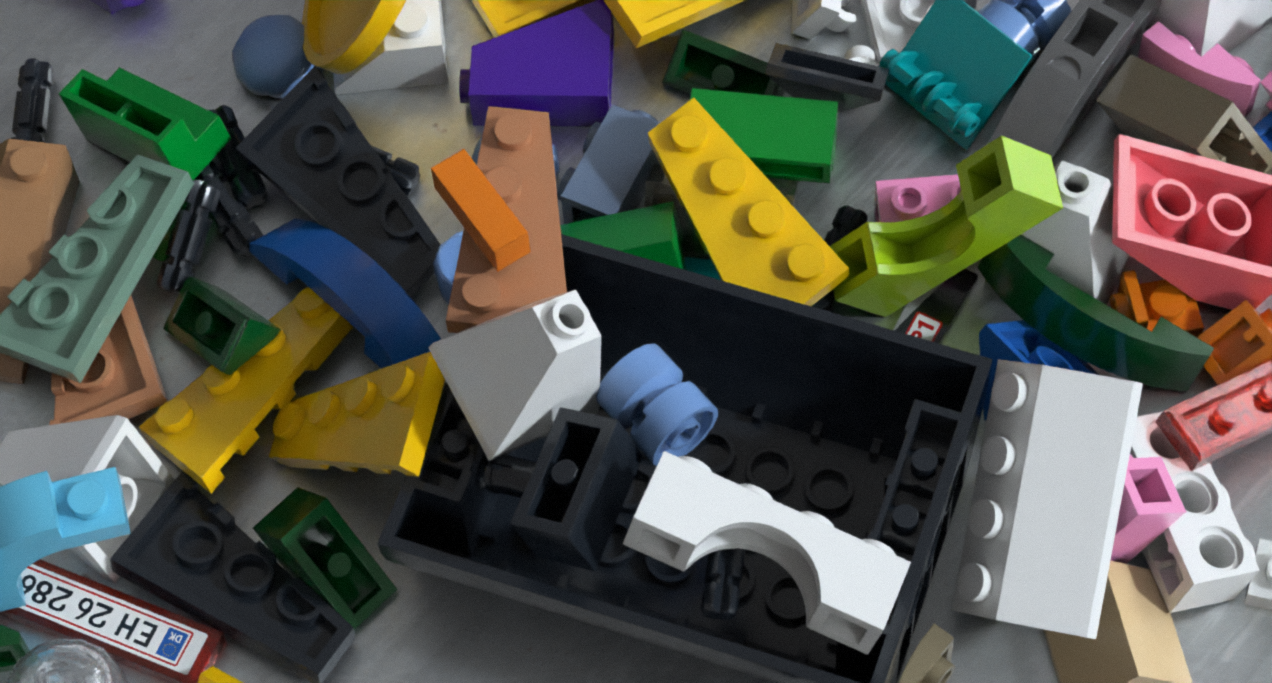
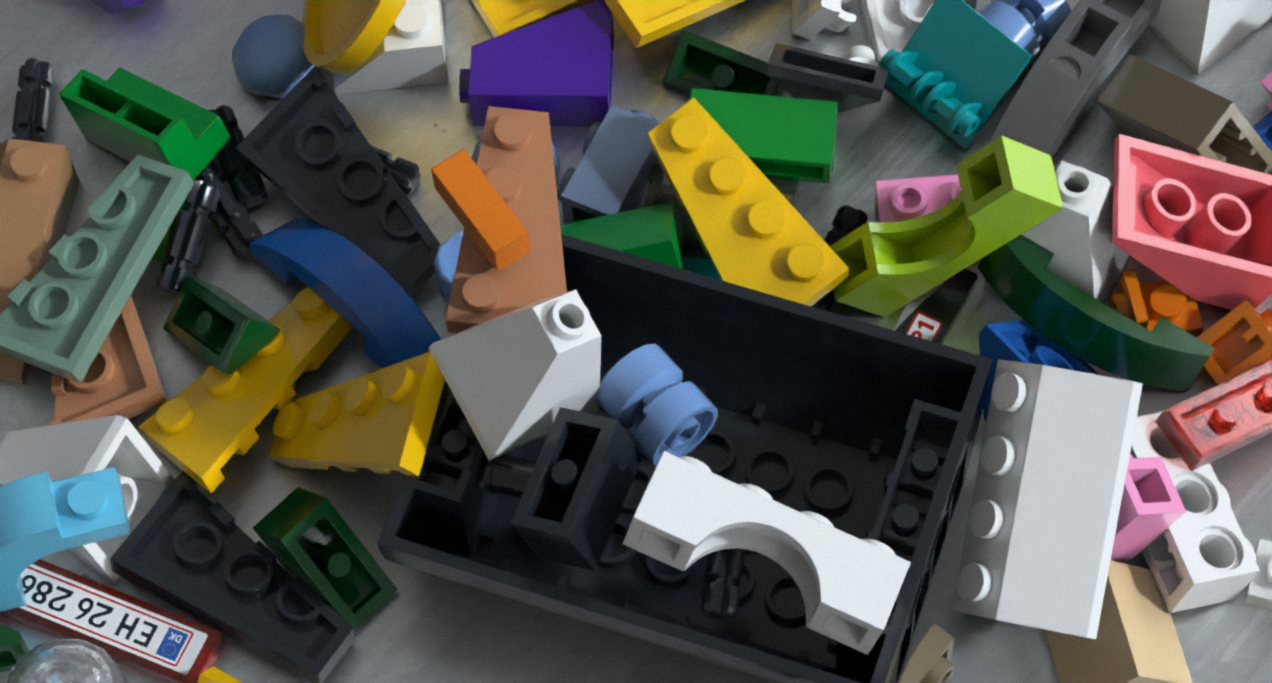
bright pink slope [1138,21,1261,117] -> none

